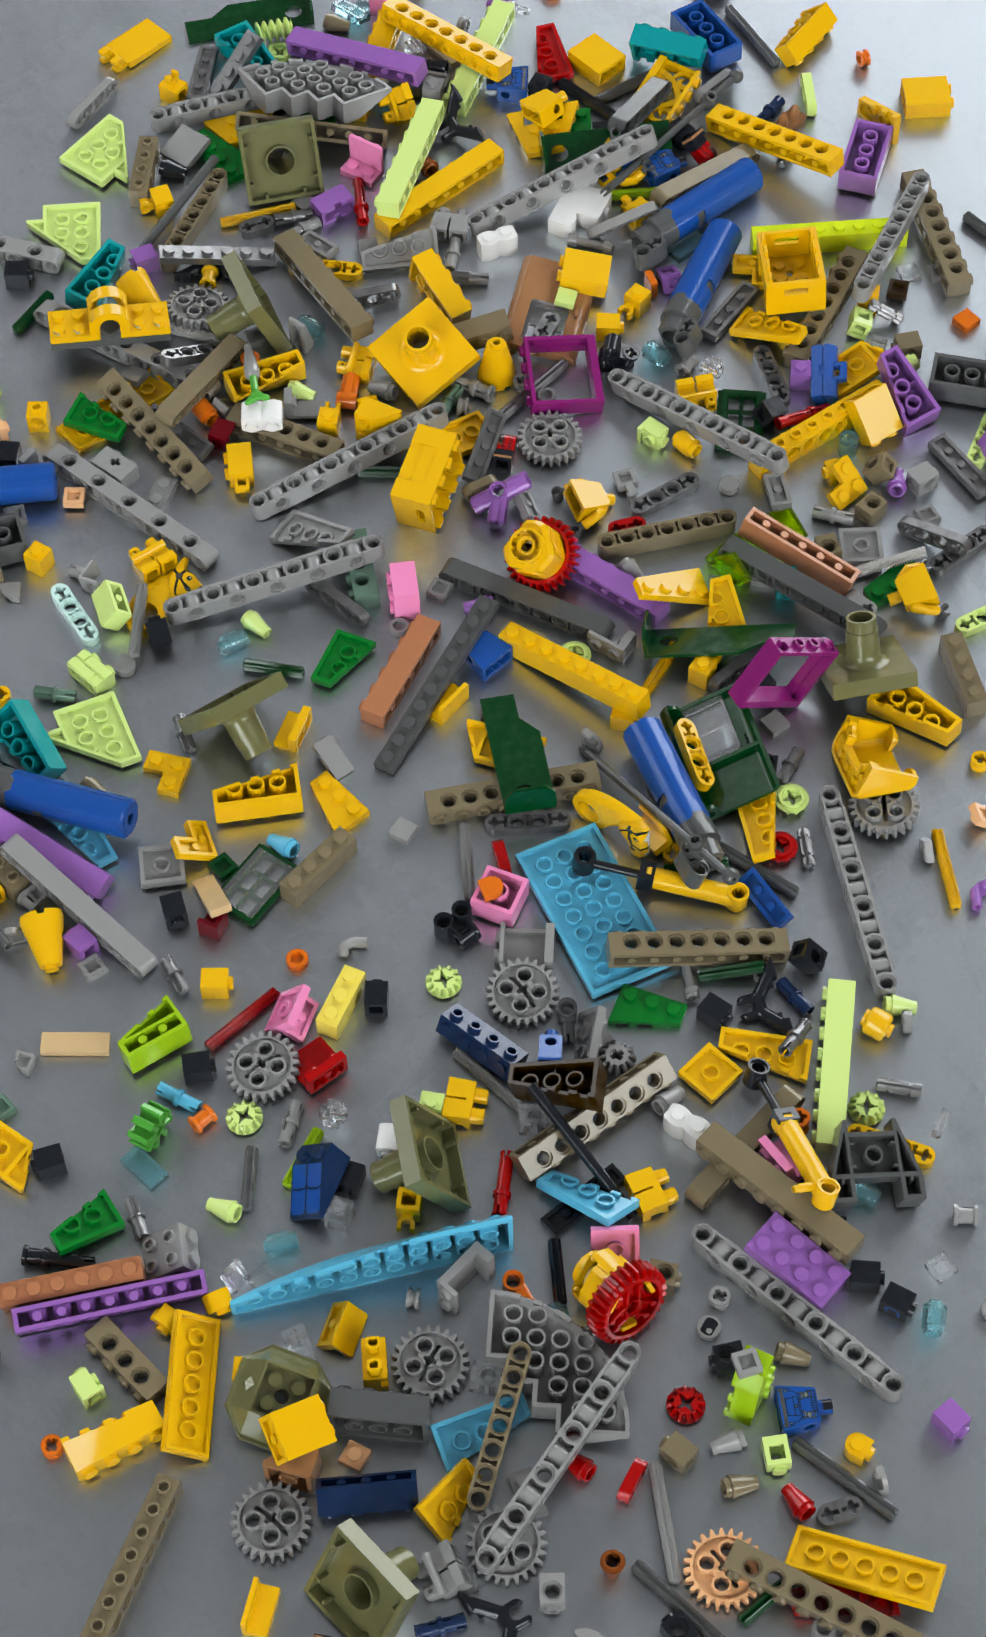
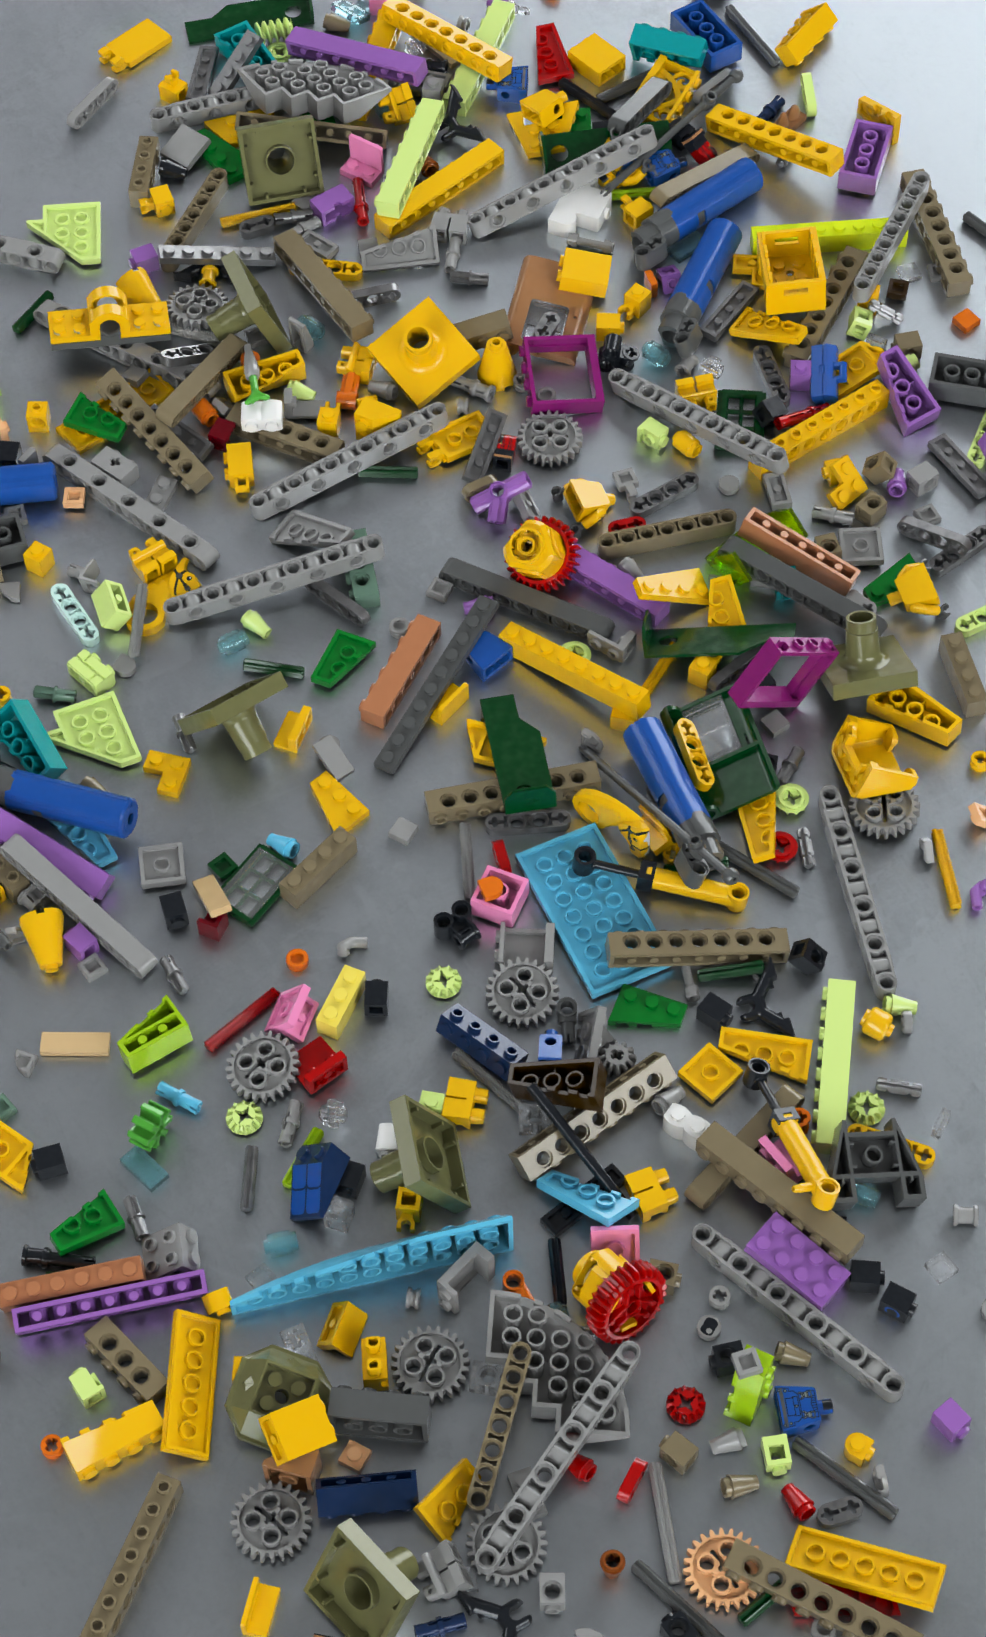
black brick [4,261,34,289] -> none
yellowish green wing [59,114,129,188] -> none
teal wedge [65,238,126,309] -> none
dark grey piece [139,154,219,247] -> none
black brick [144,615,172,649] -> none
yellow plate [150,1303,175,1337] -> none
yellow plate [170,820,218,861] -> none
black brick [181,1050,217,1085] -> none
orange bush [187,1104,218,1134] -> none
yellow brick [200,968,234,999] -> none
yellowish green cone [205,1197,243,1224] -> none
yellow wedge [212,762,304,824] -> none
clear tile [219,1259,252,1294] -> none
bright pink brick [386,561,420,621] -> none
yellow container [390,423,465,533] -> none
yellow wedge [408,248,472,324] -> none
medium azure wing [430,1391,531,1473] -> none
sand green axle [441,384,464,414] -> none
white brick [476,225,518,262] -> none
red pin [491,1150,513,1216] -> none
flat silver axle [499,358,569,420] -> none
black brick [528,72,553,96] -> none
yellowish green tile [554,286,578,310] -> none
light grey beam [585,201,658,240] -> none
blue plate [738,867,794,928] -> none
dark blue axle [776,977,815,1017] -> none
flat silver pin [778,1018,813,1057] -> none
clear light blue brick [837,430,859,459] -> none
yellow brick [843,383,903,447] -> none
white axle [855,546,928,578] -> none
orange bush [856,49,871,67] -> none
yellow brick [900,76,954,119] -> none
clear light blue brick [921,1299,947,1338] -> none

